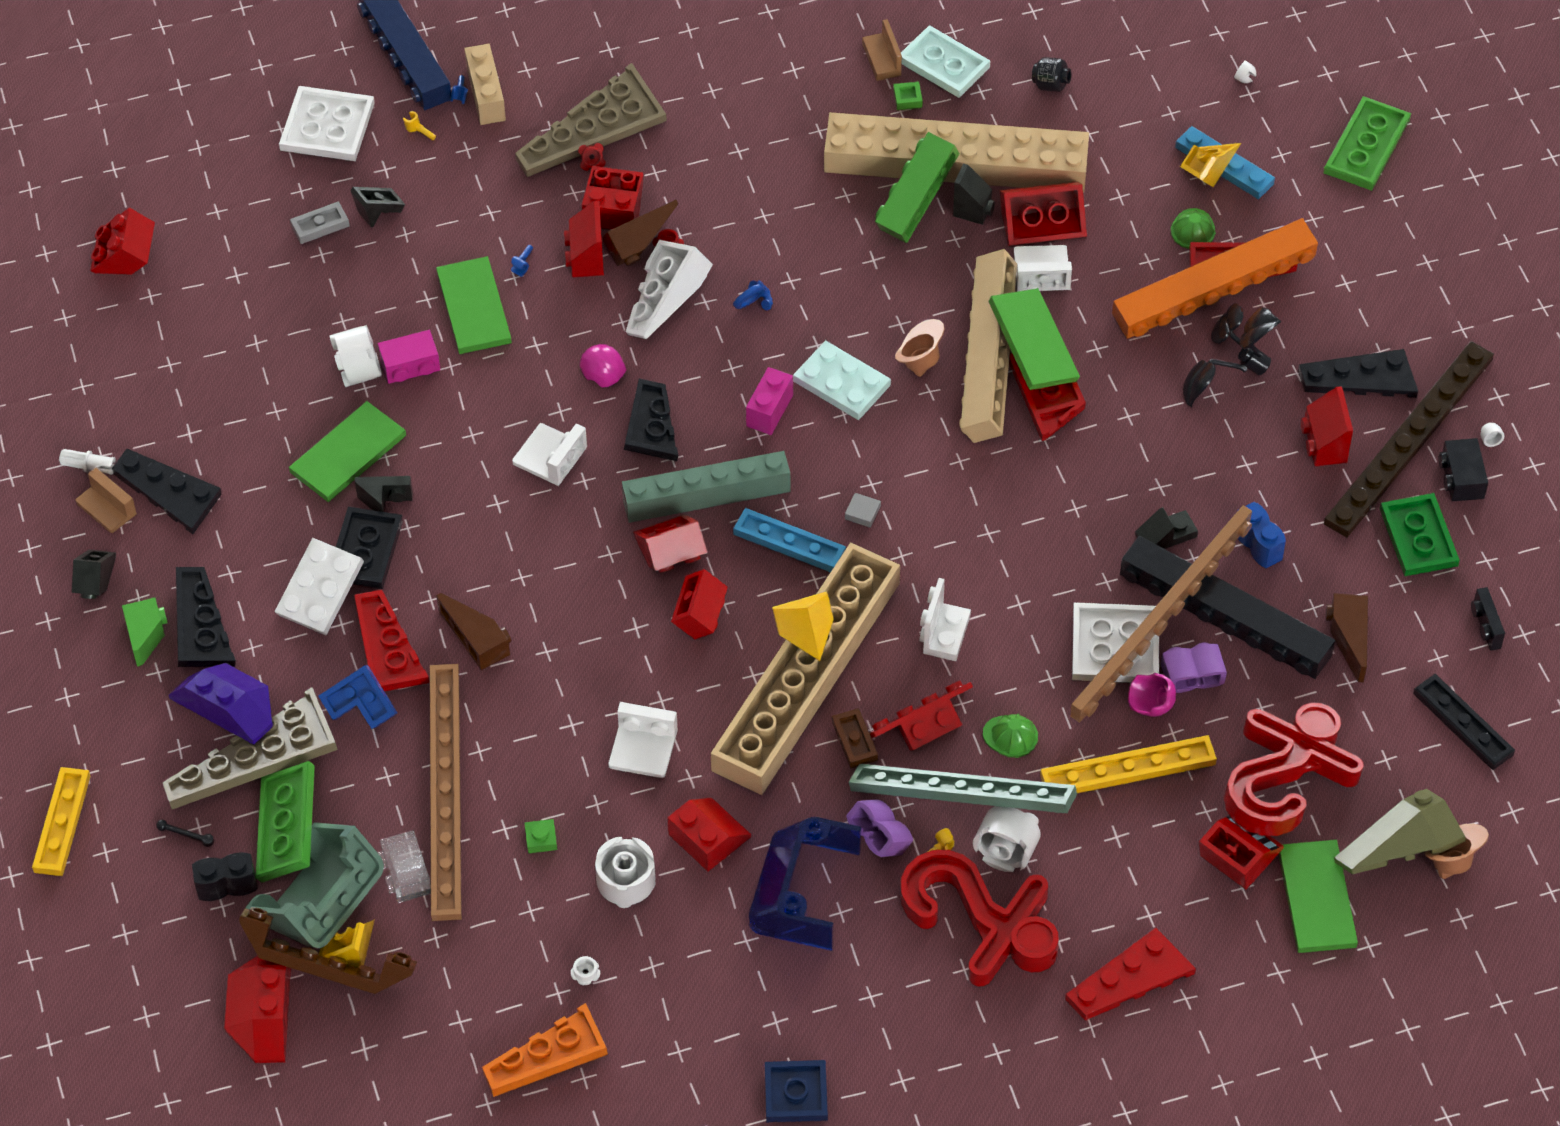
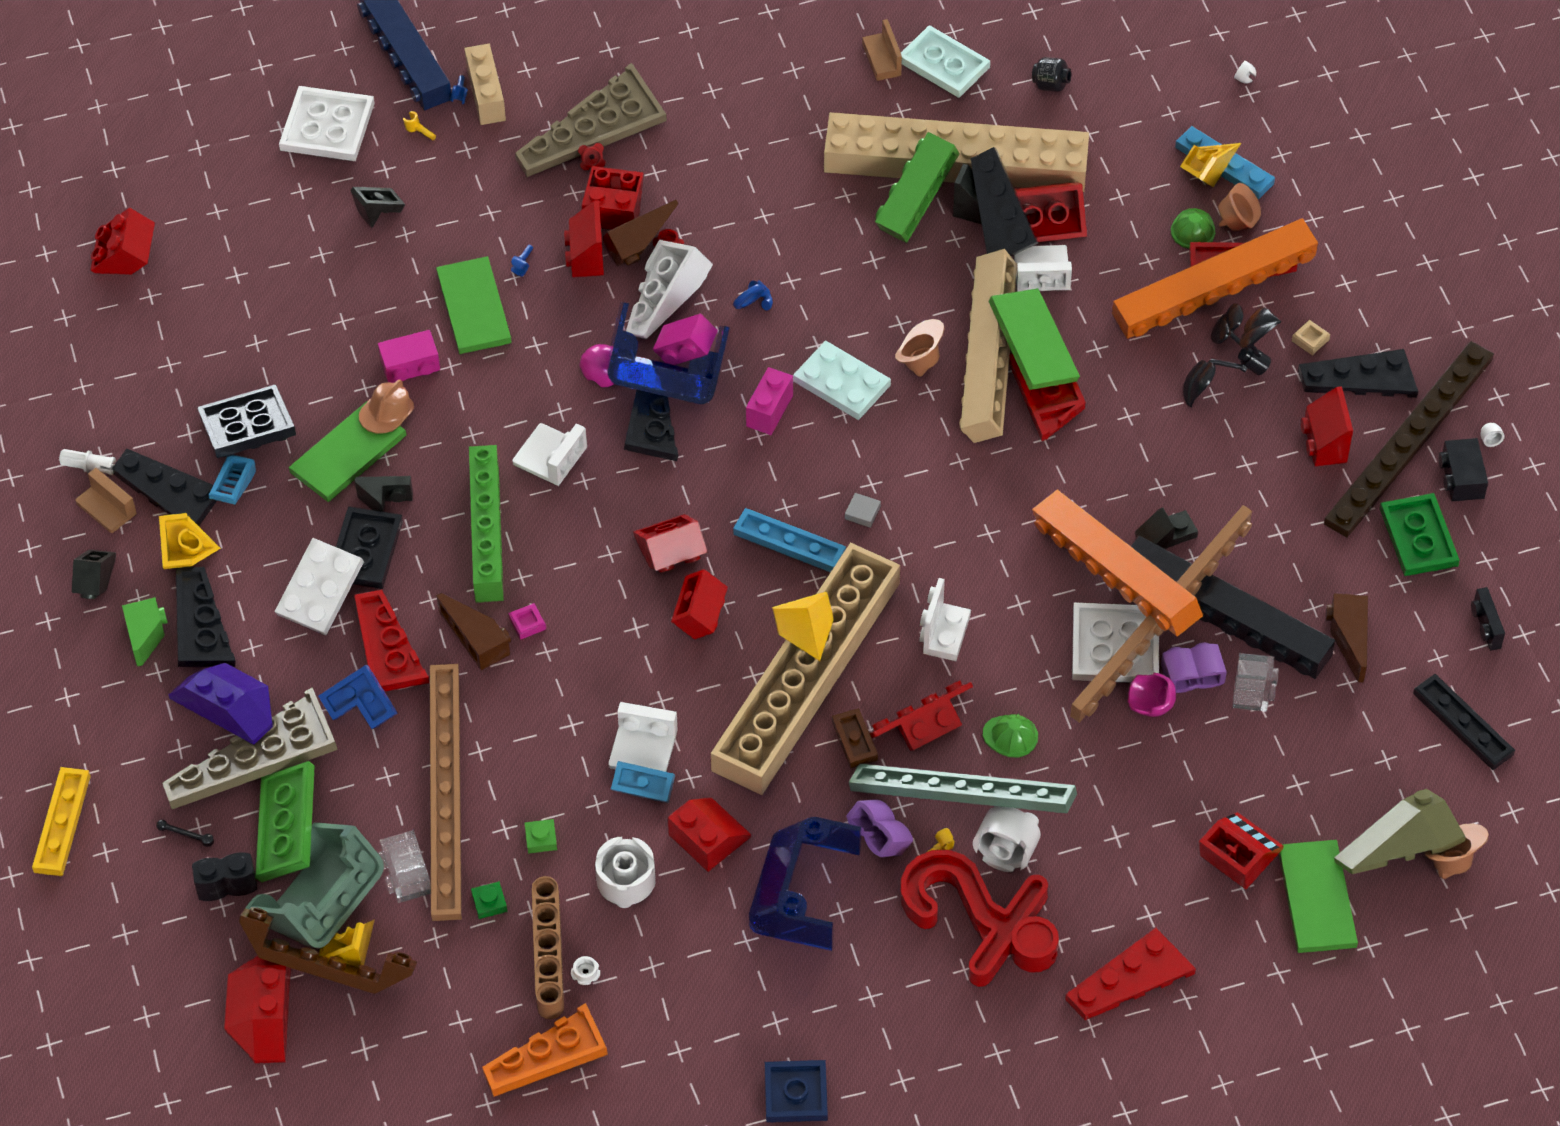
light grey plate [290,201,350,244] -> none
white brick [330,325,382,387] -> none
sand green brick [622,451,791,523] -> none
bright green plate [893,82,923,110] -> none
yellow plate [1040,735,1217,793] -> none
red piece [1224,703,1364,836] -> none
blue brick [1237,502,1286,568] -> none
bright green tile [1323,96,1411,191] -> none
none -> yellow slope [159,513,221,569]
none -> plate [197,384,296,458]
none -> dark azure slope [209,455,256,505]
none -> nougat piece [359,379,414,434]
none -> bright green brick [469,445,504,602]
none -> green plate [471,881,508,919]
none -> dark pink tile [508,603,546,640]
none -> medium nougat beam [532,876,564,1019]
none -> clear blue windscreen [607,302,730,404]
none -> dark azure plate [611,761,675,803]
none -> dark pink brick [653,313,718,366]
none -> black wing [970,147,1038,256]
none -> orange brick [1032,489,1203,637]
none -> nougat piece [1218,183,1261,231]
none -> clear brick [1232,653,1279,712]
none -> tan tile [1292,320,1330,356]

